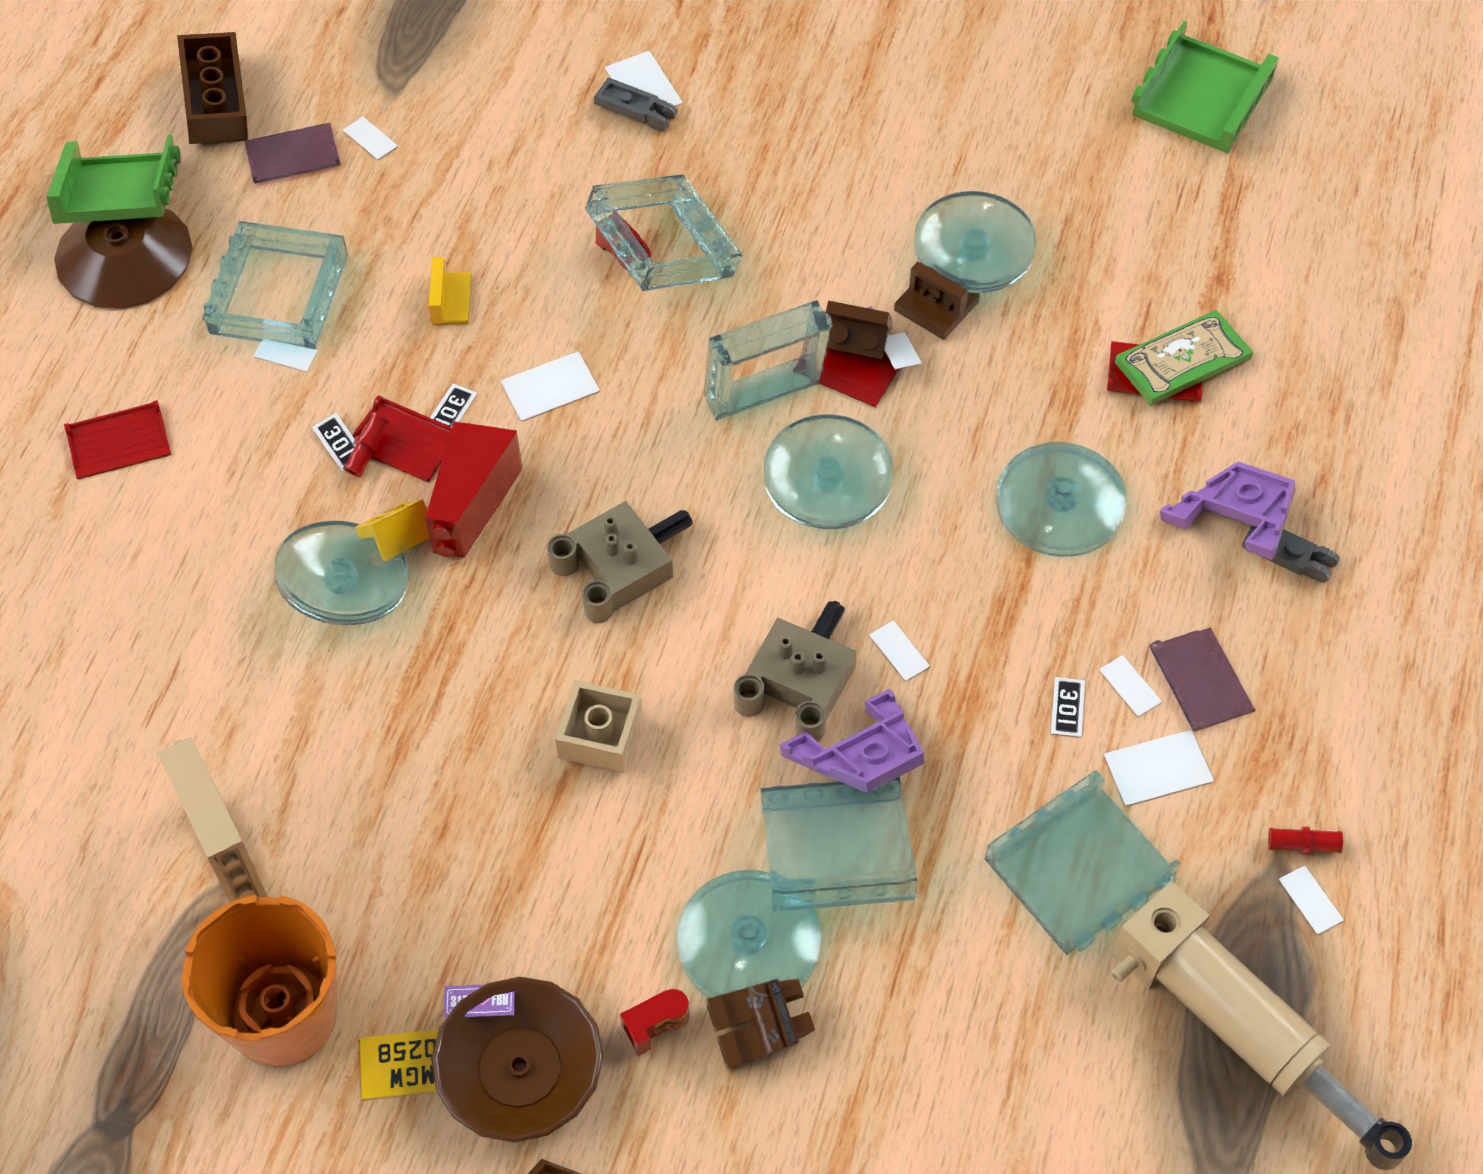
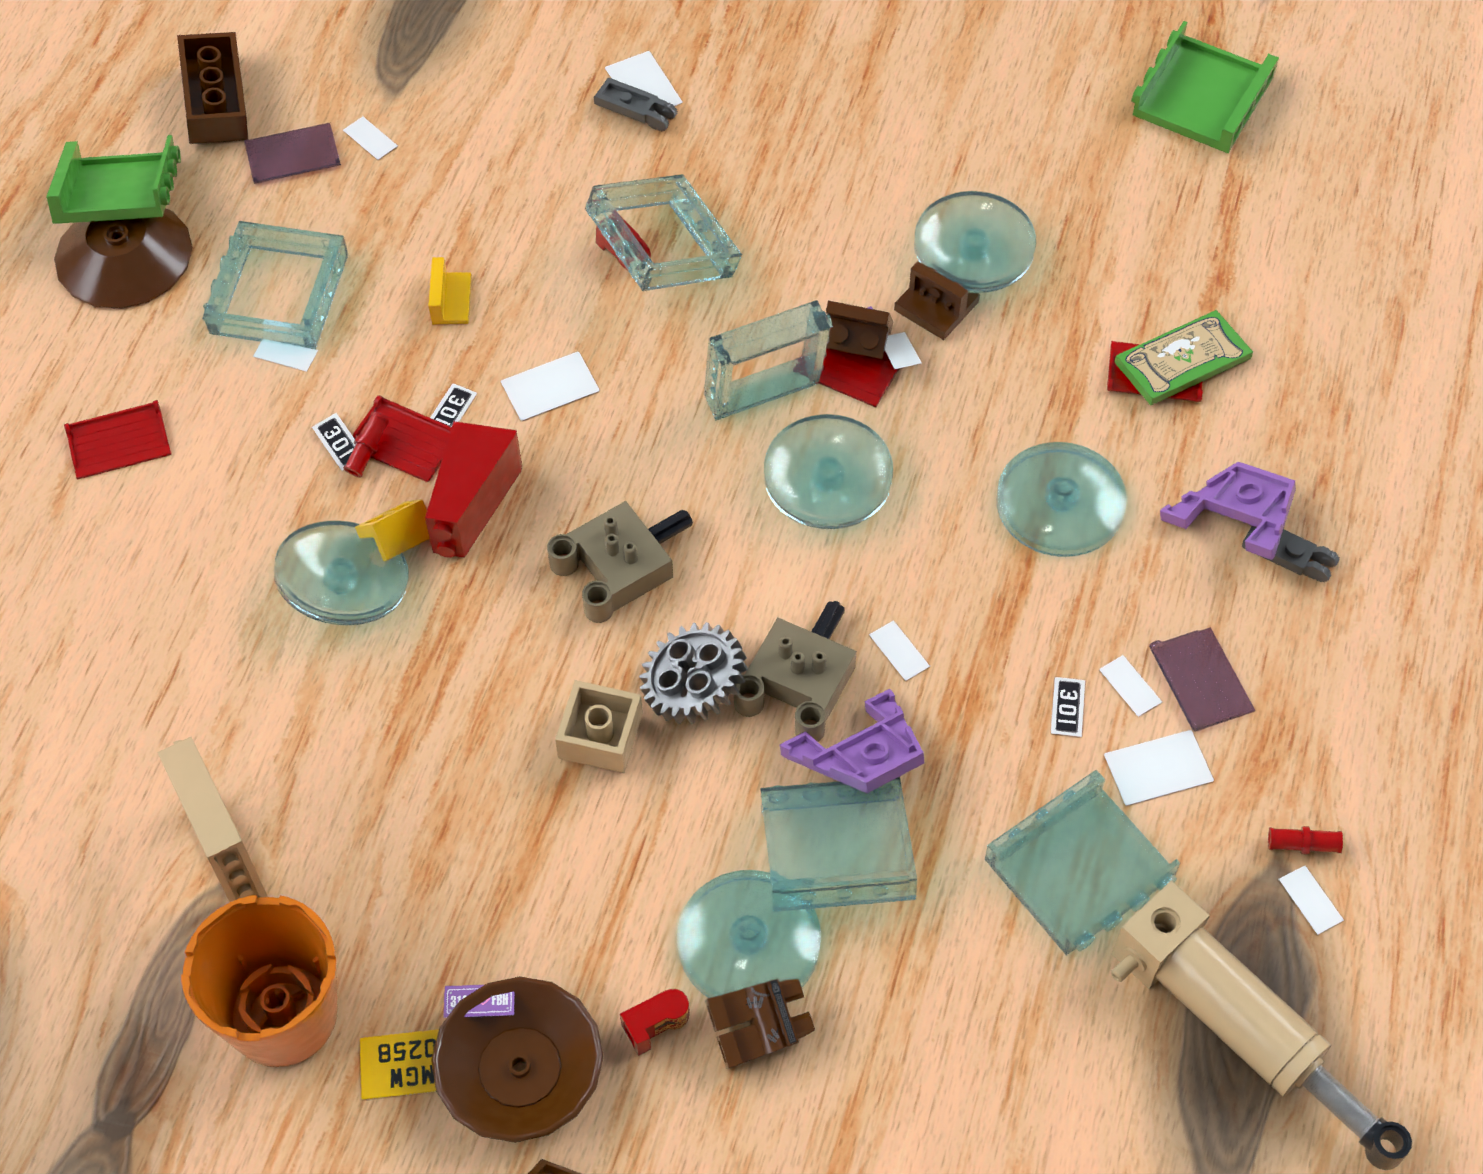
none -> flat silver gear [639,622,748,724]

